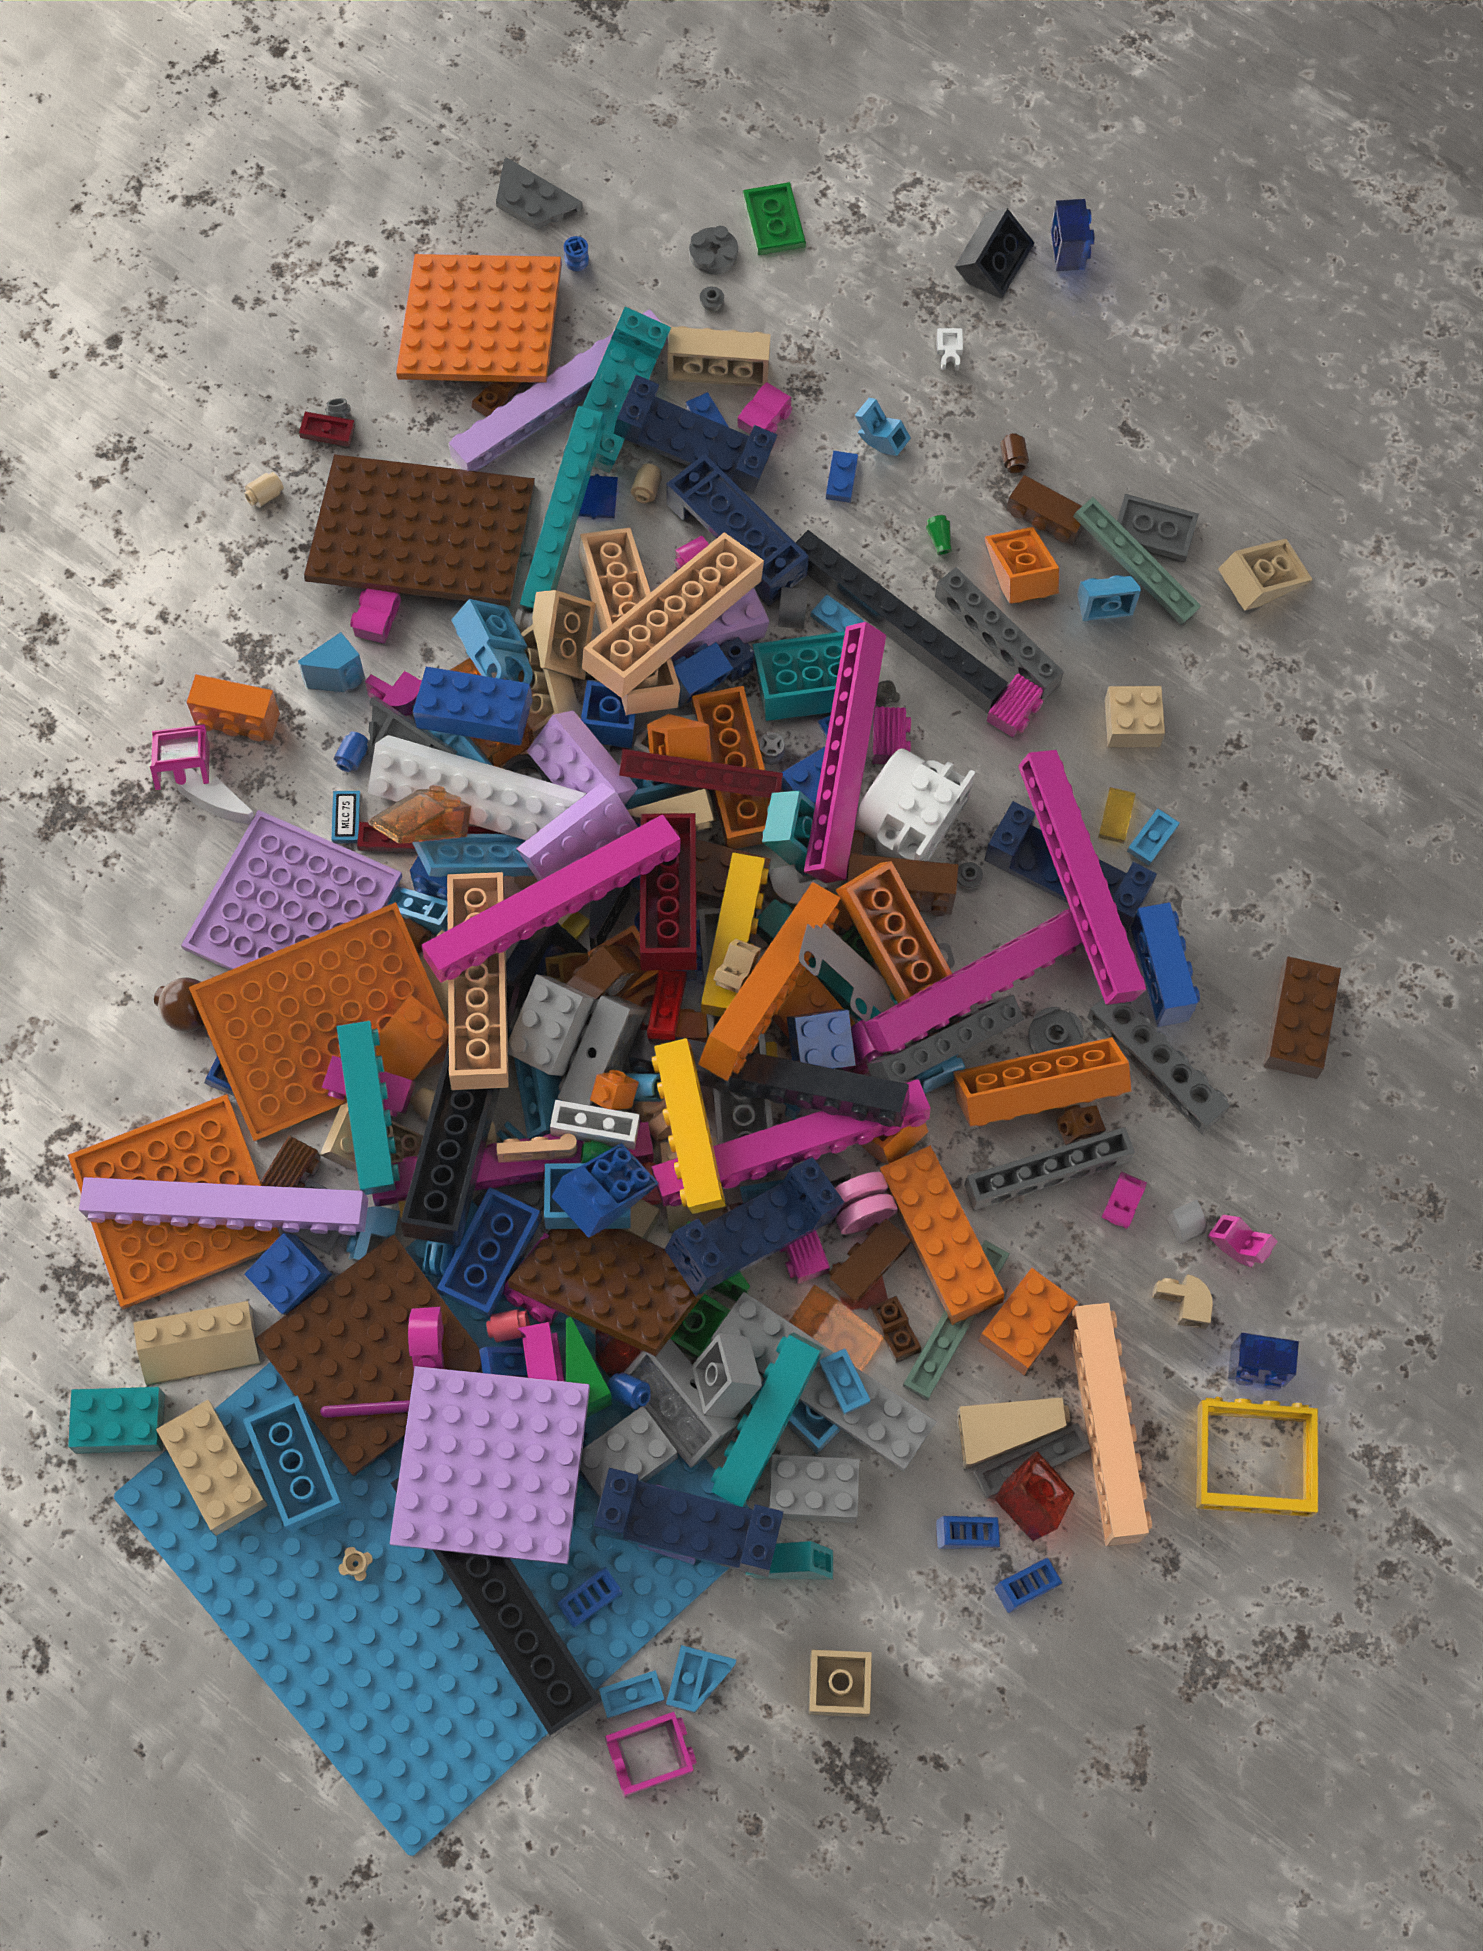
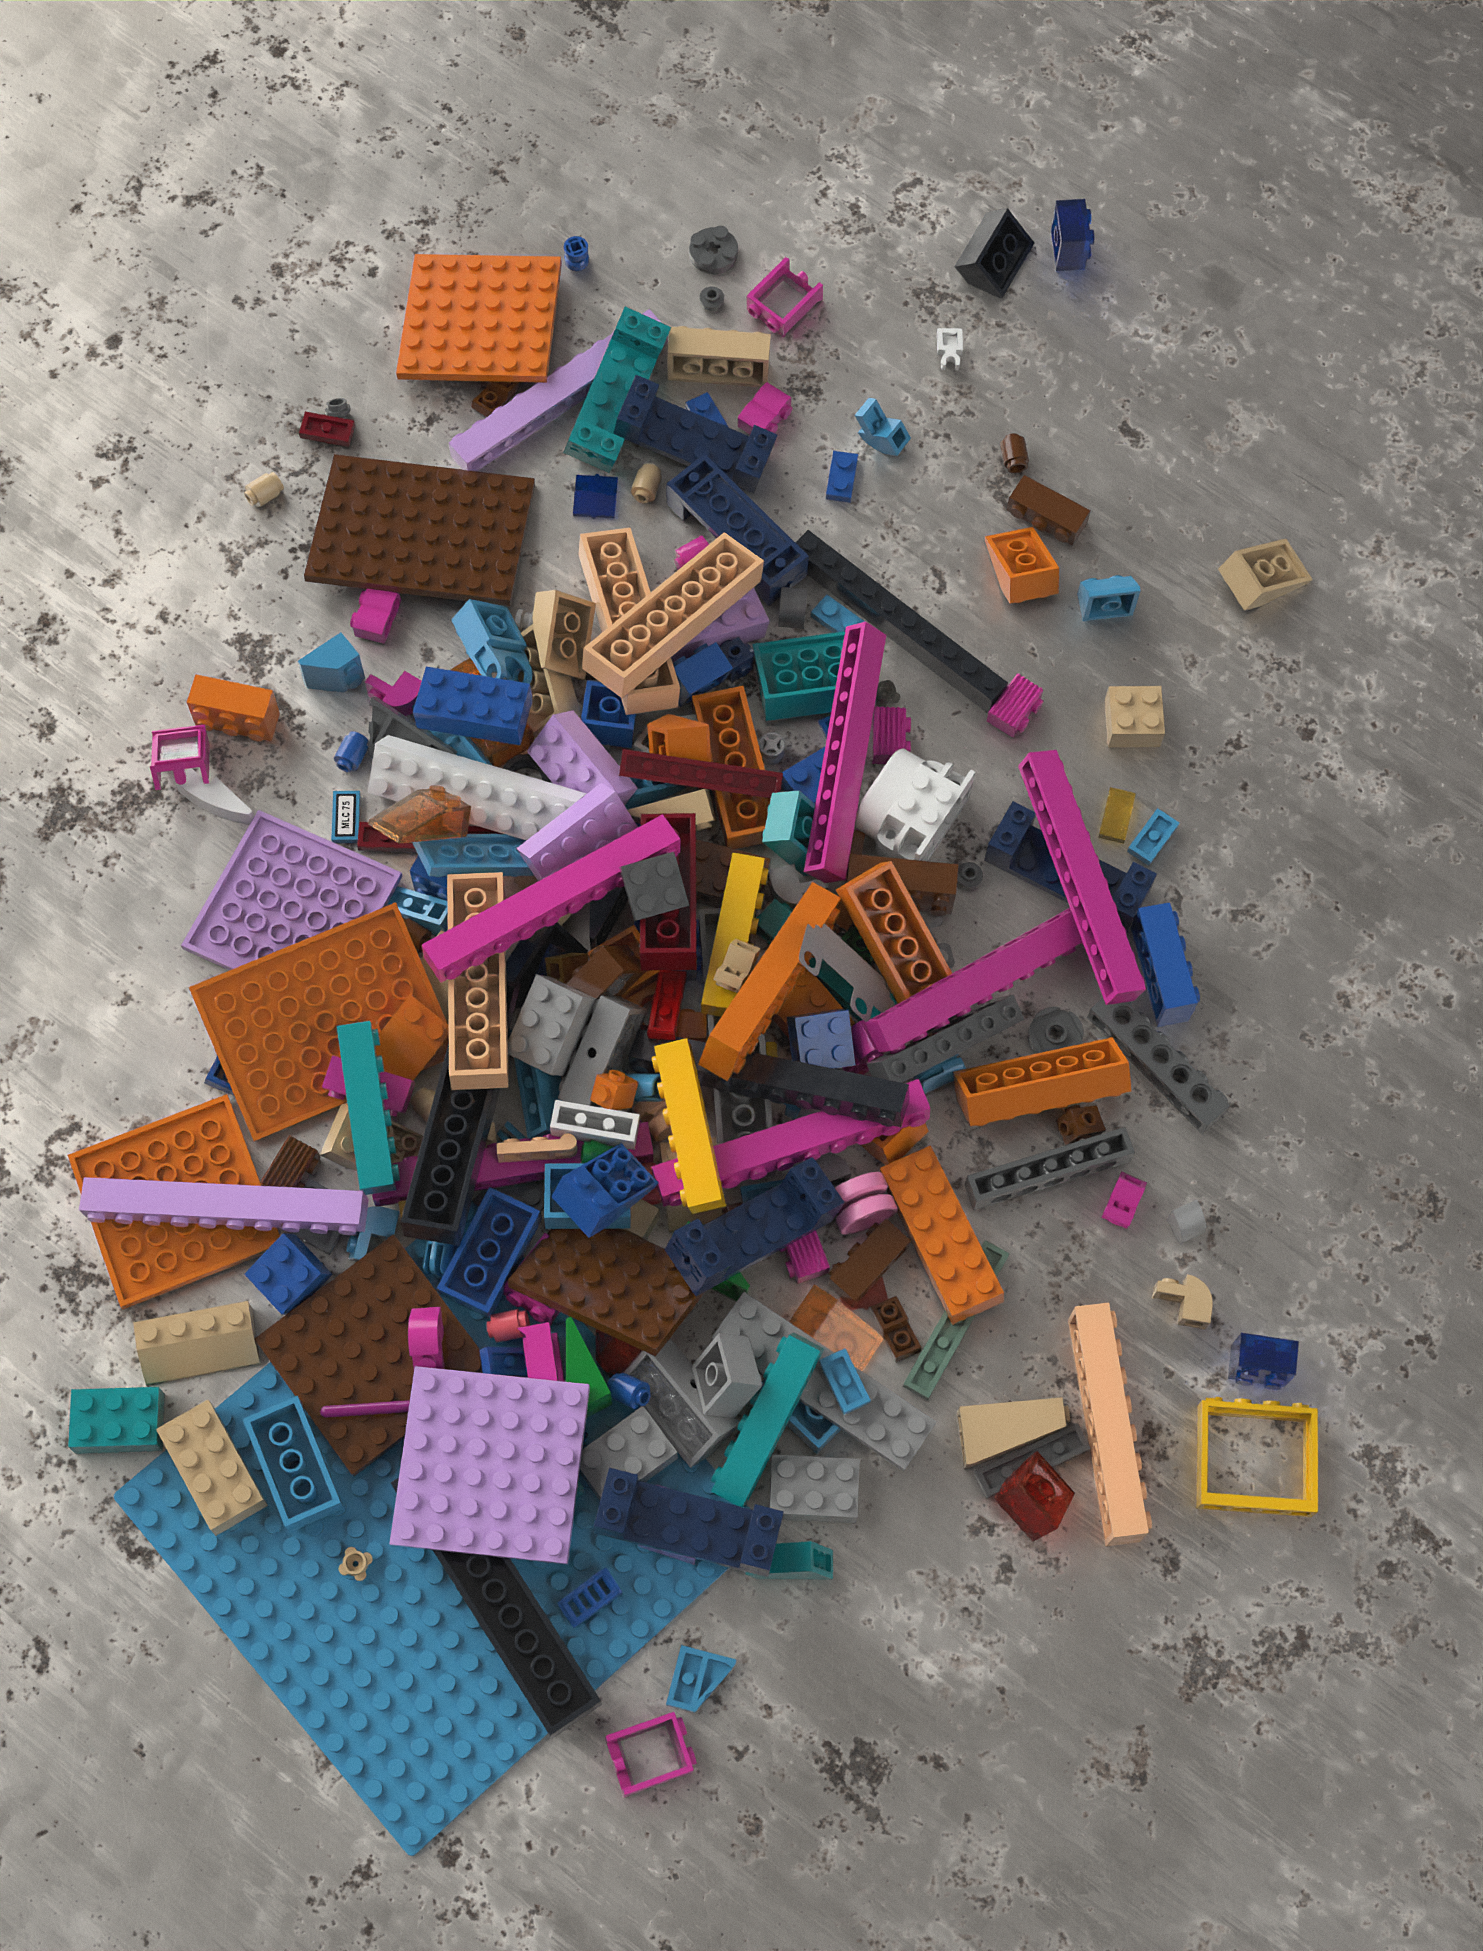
reddish brown brick [154,977,204,1032] -> none
dark grey wing [496,157,583,230] -> none
teal brick [520,406,607,612] -> none
yellow tile [561,912,590,940] -> none
dark azure plate [599,1670,665,1719] -> none
green slope [671,1293,731,1359] -> none
green tile [742,182,806,255] -> none
tan brick [808,1650,872,1717] -> none
green cone [925,515,952,555] -> none
dark grey brick [935,567,1064,700] -> none
blue slope [936,1516,1000,1549] -> none
orange brick [978,1268,1078,1375] -> none
blue slope [994,1557,1062,1613] -> none
sand green plate [1073,497,1201,626] -> none
dark grey plate [1117,494,1199,561] -> none
dark pink brick [1208,1214,1278,1267] -> none
reddish brown brick [1263,956,1341,1079] -> none
none -> dark grey plate [619,852,689,921]
none -> dark pink window [746,257,823,337]

